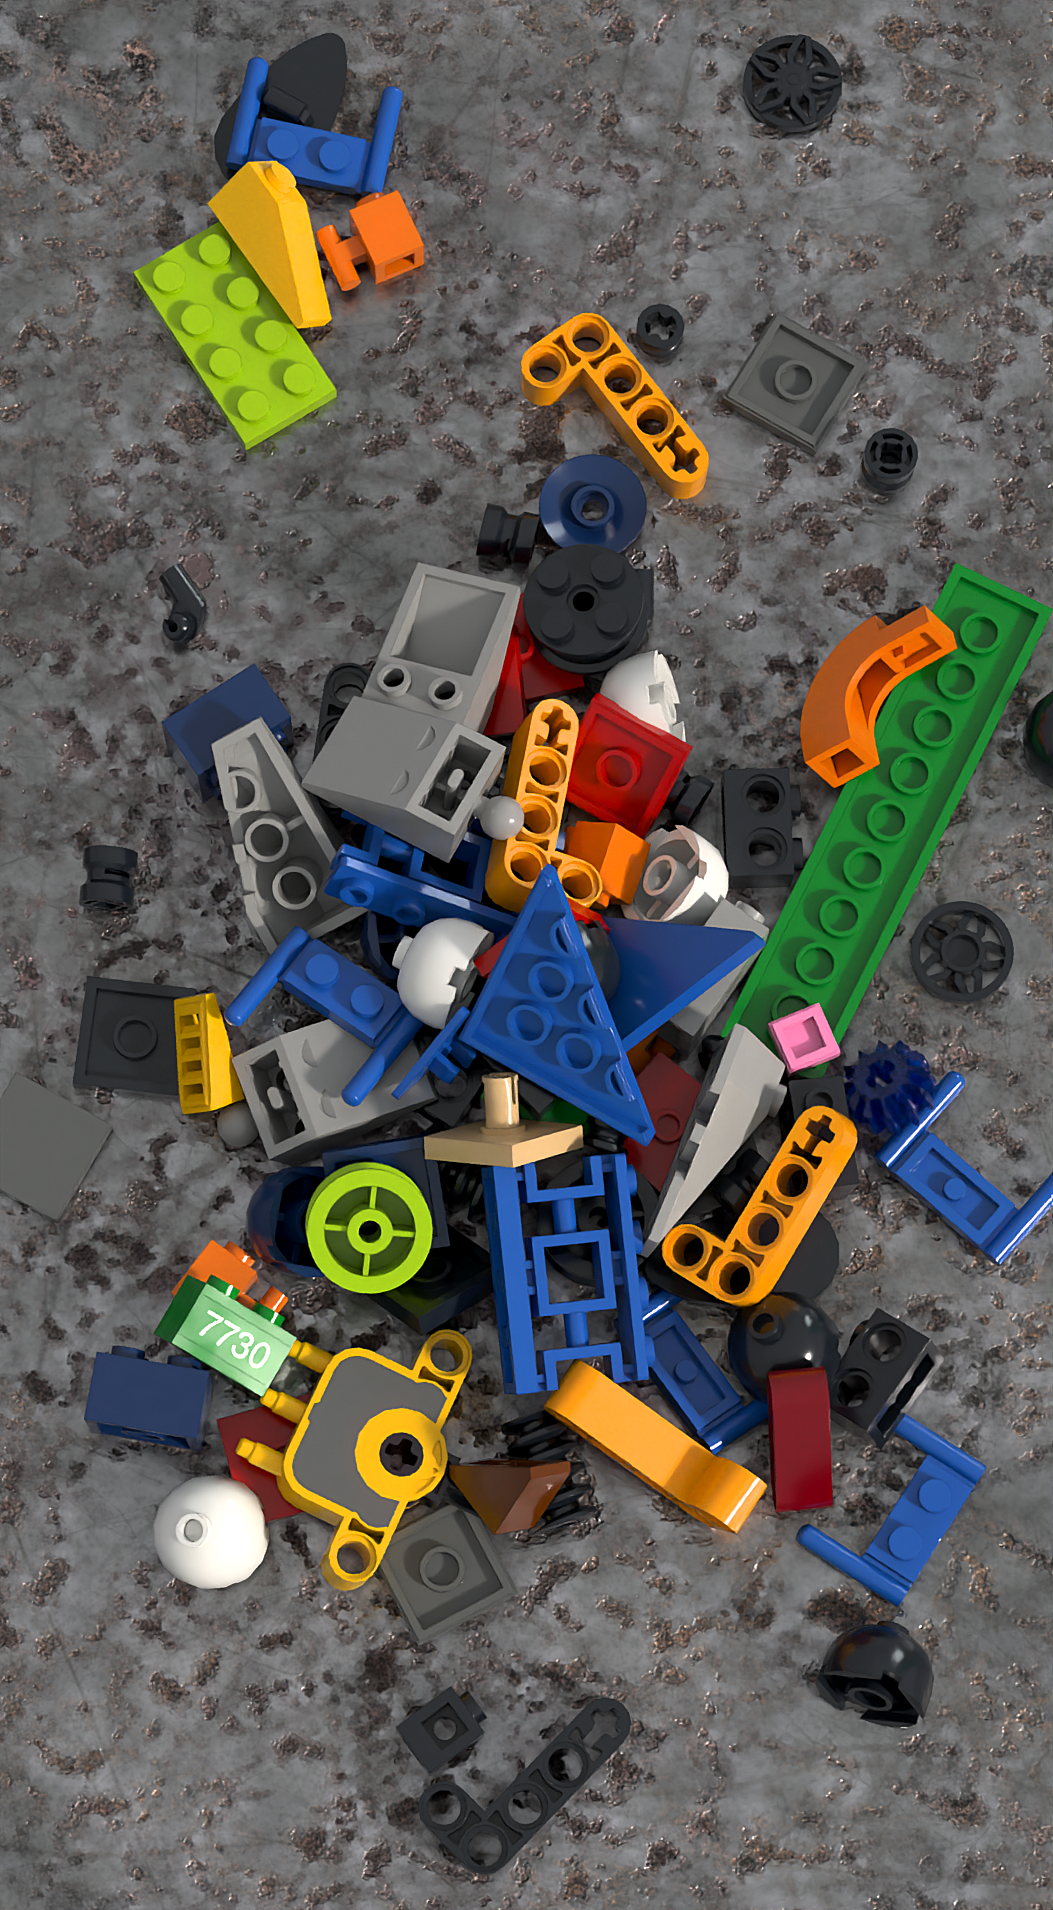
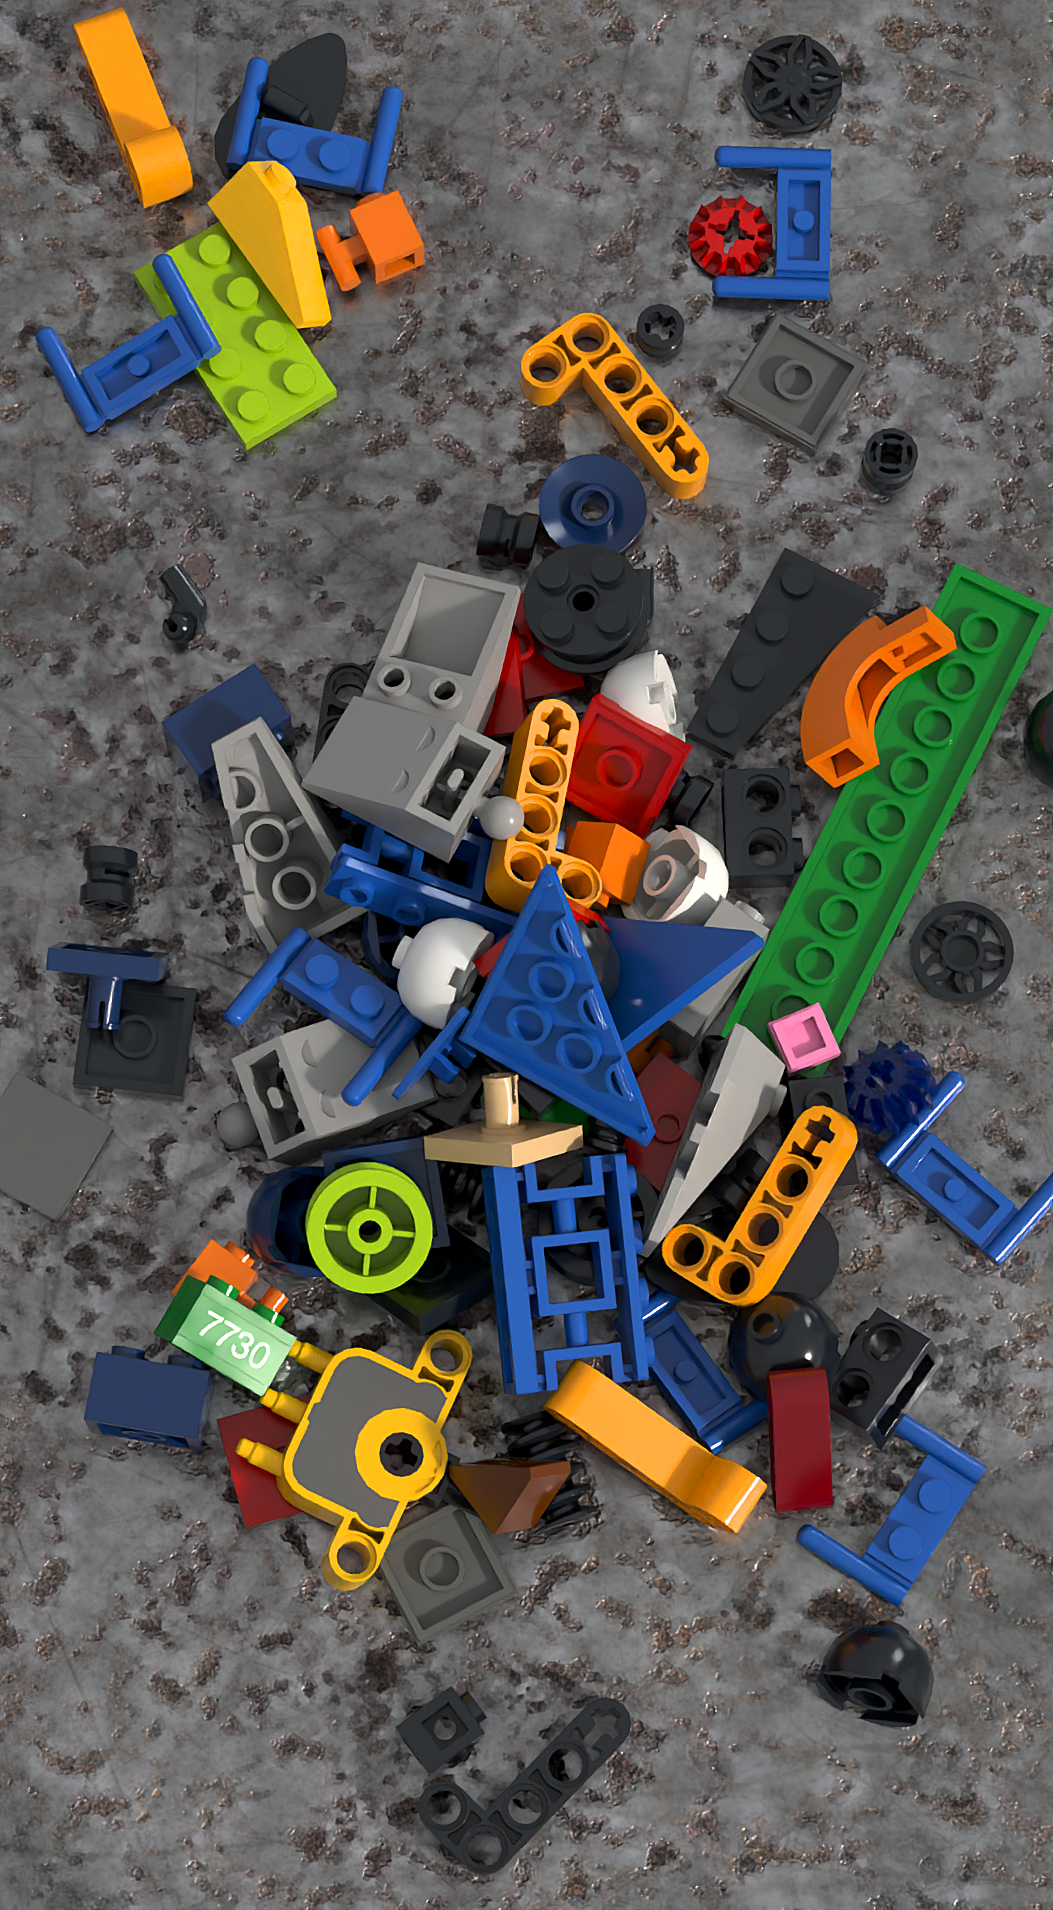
white cylinder [153,1475,270,1589] -> none
yellow slope [174,992,245,1114] -> none
none -> blue plate [36,254,222,432]
none -> dark blue tile [46,942,169,1030]
none -> light orange beam [72,7,194,209]
none -> black wing [685,547,881,761]
none -> red gear [688,195,773,276]
none -> blue plate [712,146,831,301]

